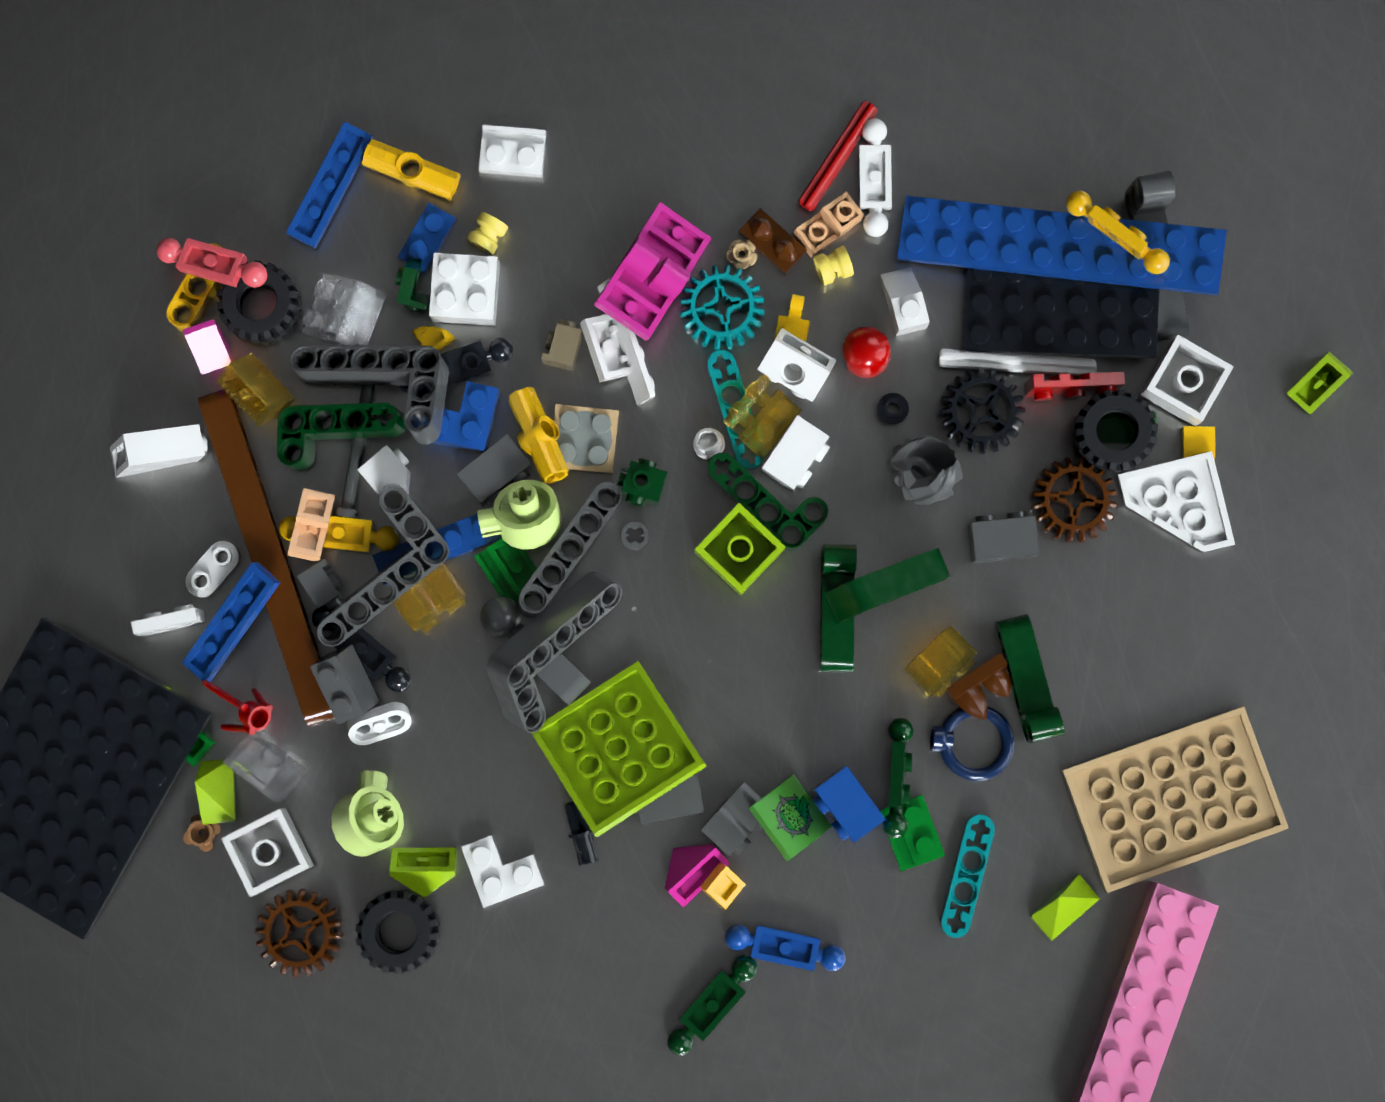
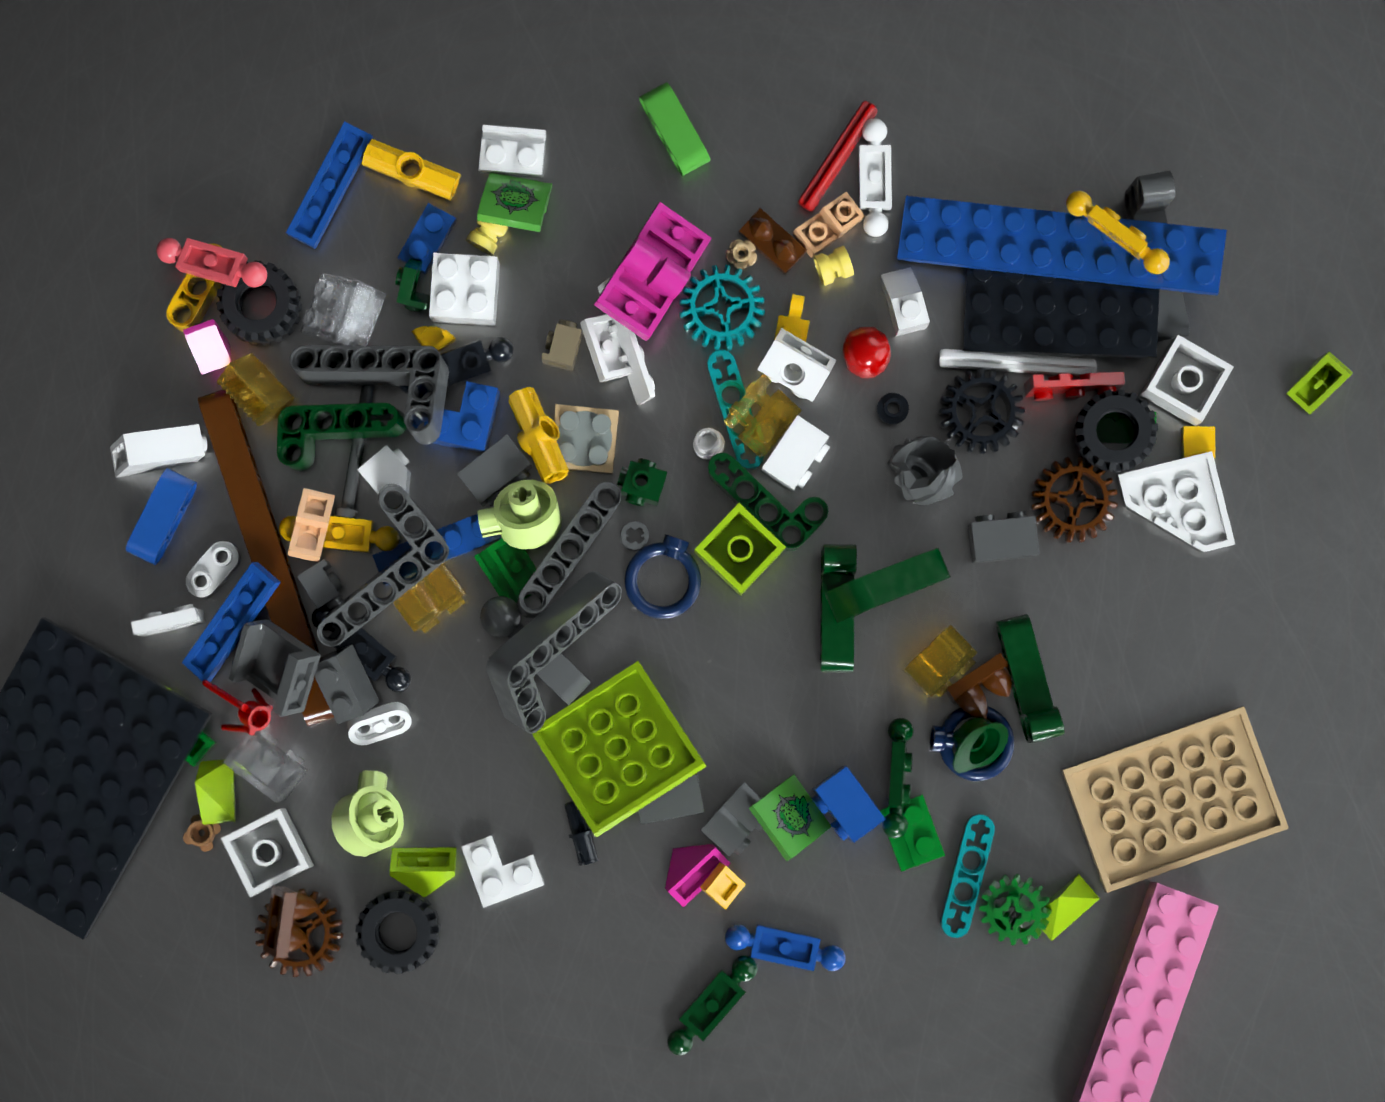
none -> blue beam [126,468,197,565]
none -> dark grey panel [229,619,321,717]
none -> reddish brown tile [263,886,319,958]
none -> bright green slope [477,172,552,232]
none -> dark blue piece [624,534,701,619]
none -> bright green beam [639,82,711,176]
none -> dark green piece [952,718,1009,773]
none -> green gear [979,874,1052,946]

